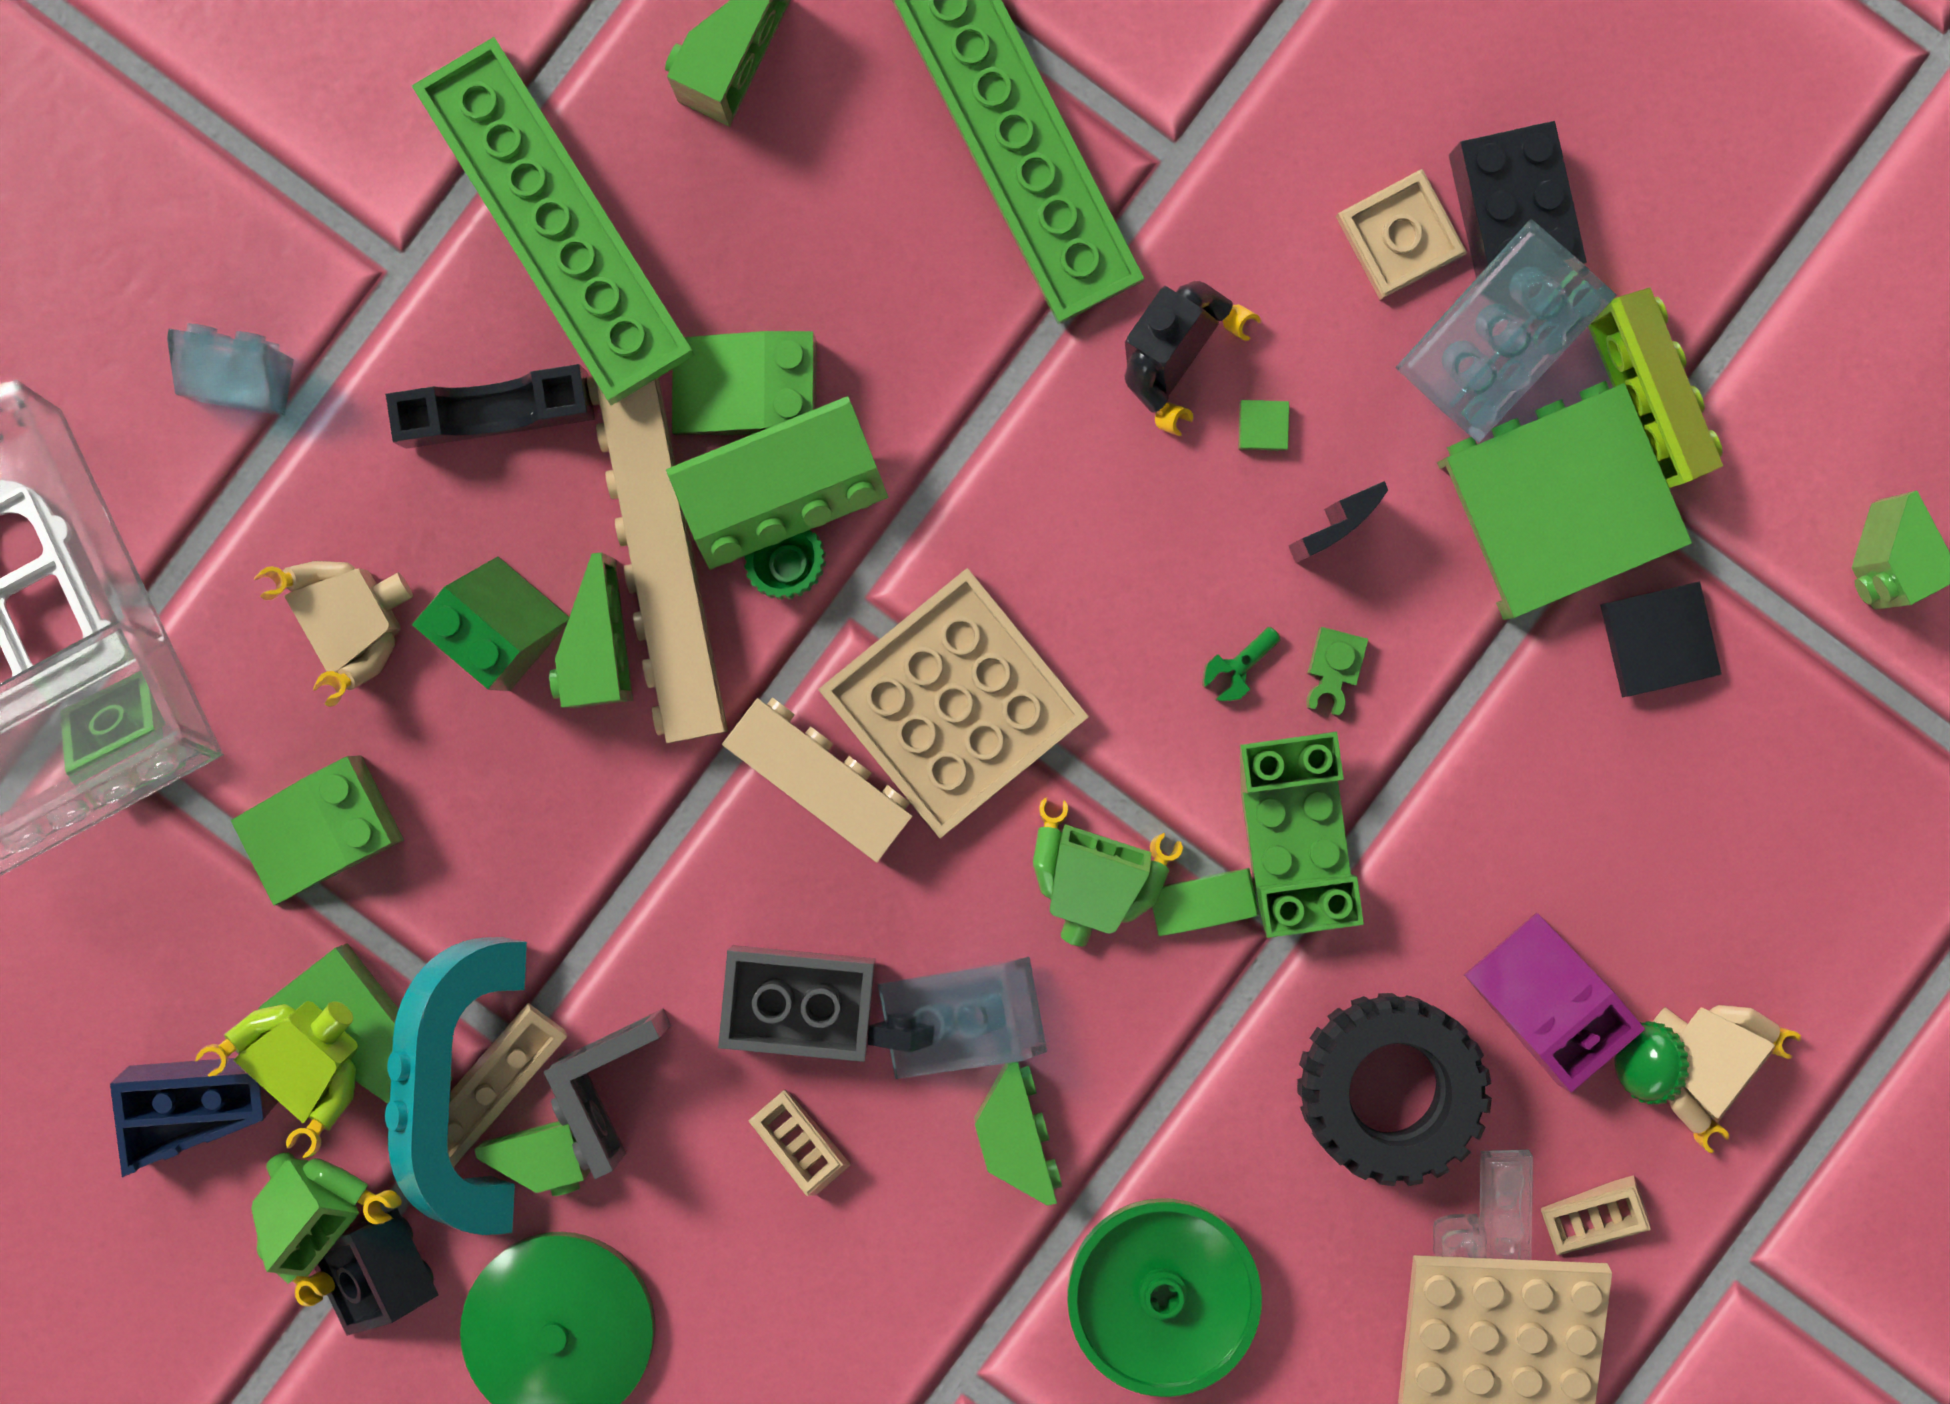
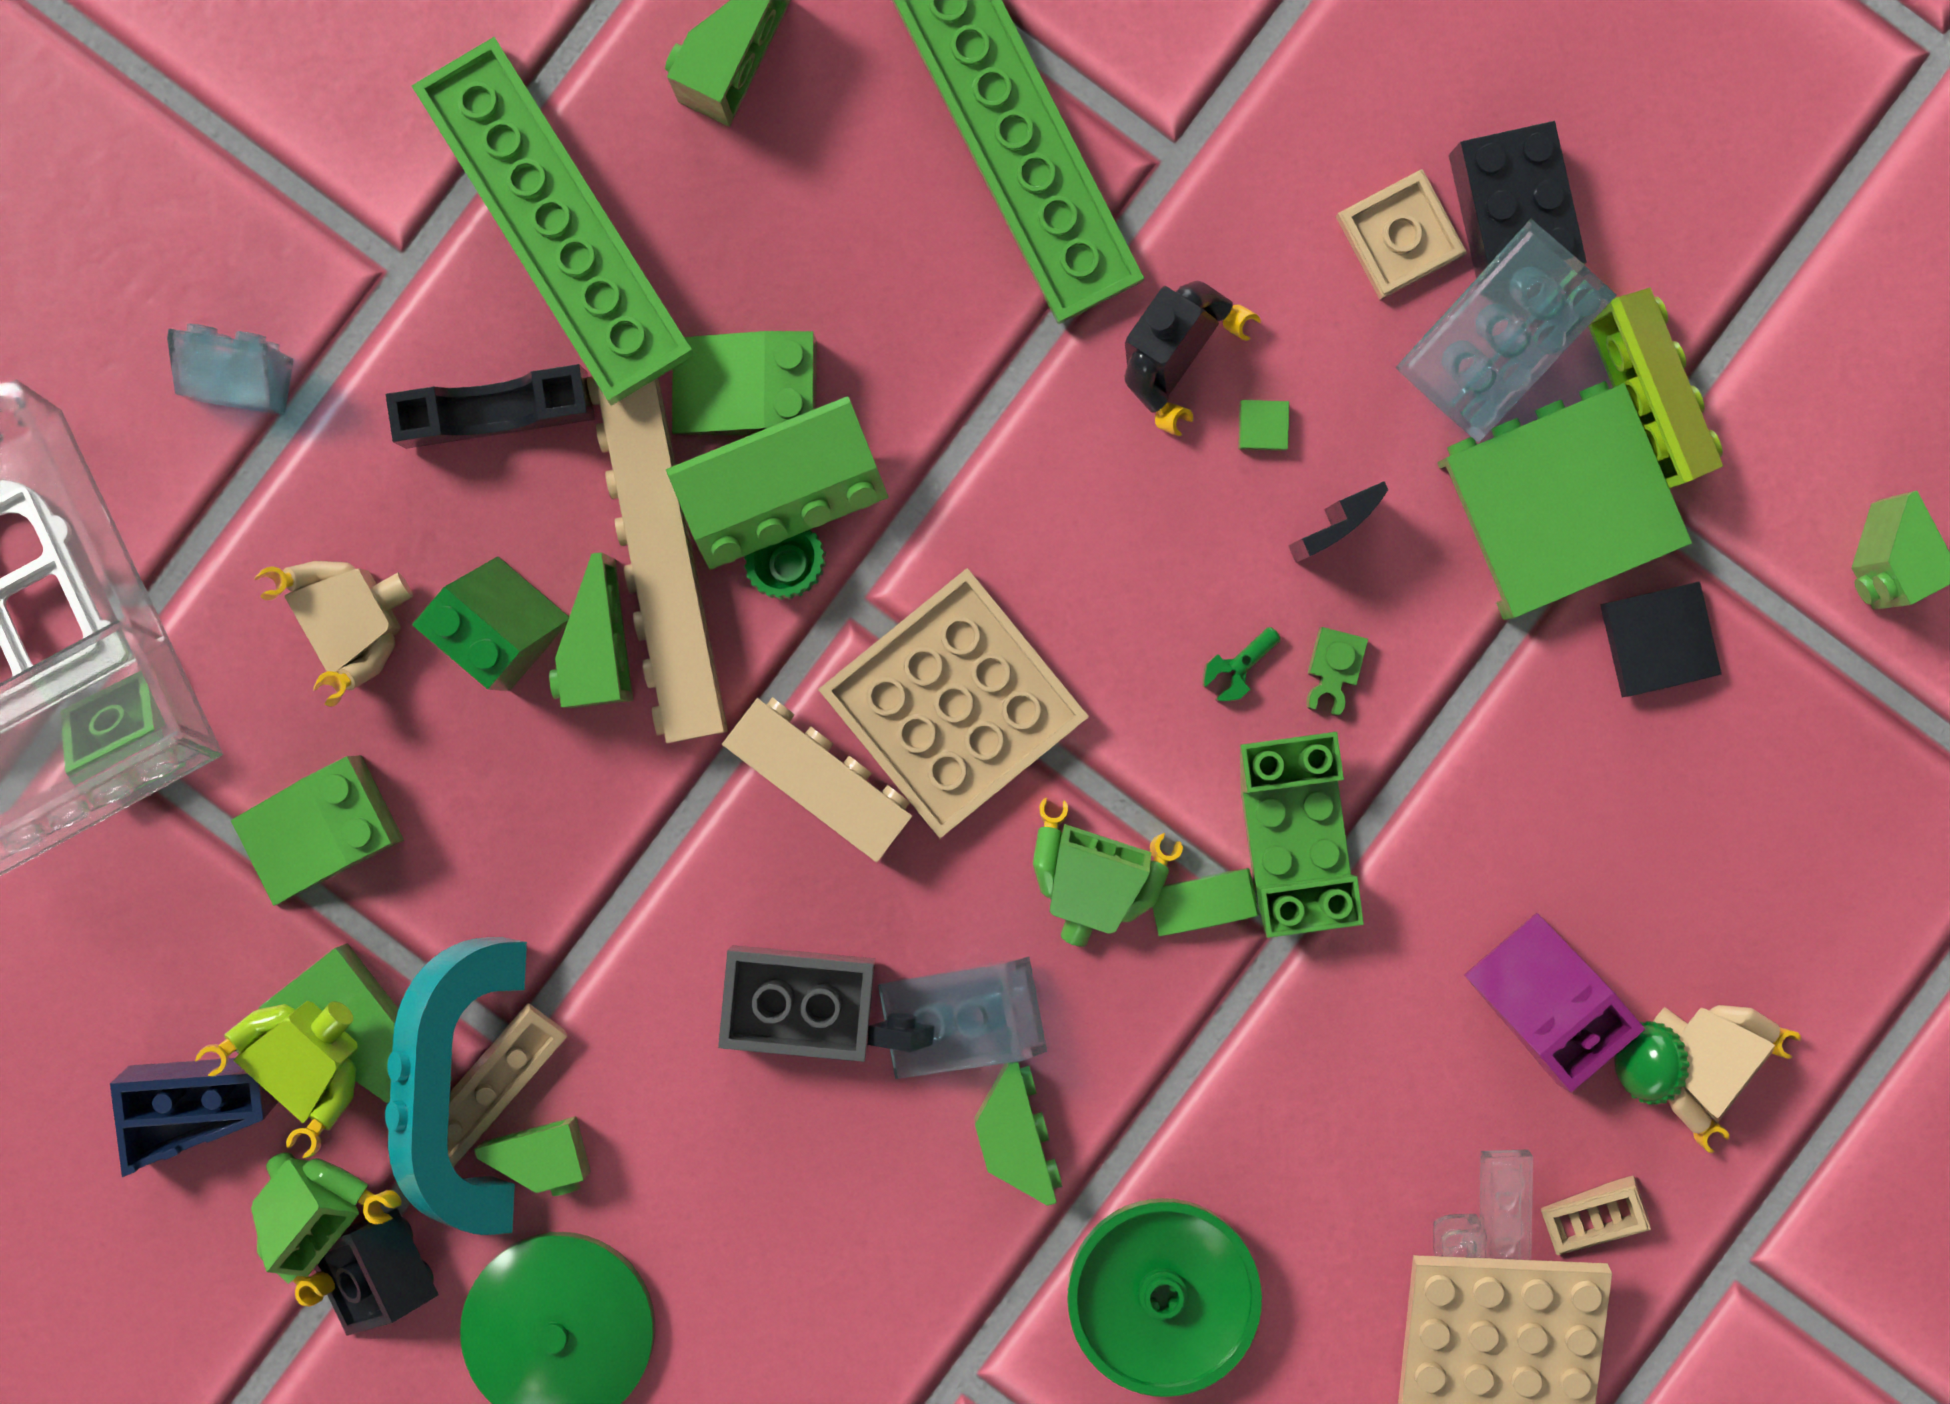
dark grey bracket [544,1009,671,1179] -> none
tan slope [749,1090,851,1196] -> none
black tyre [1297,993,1492,1186] -> none

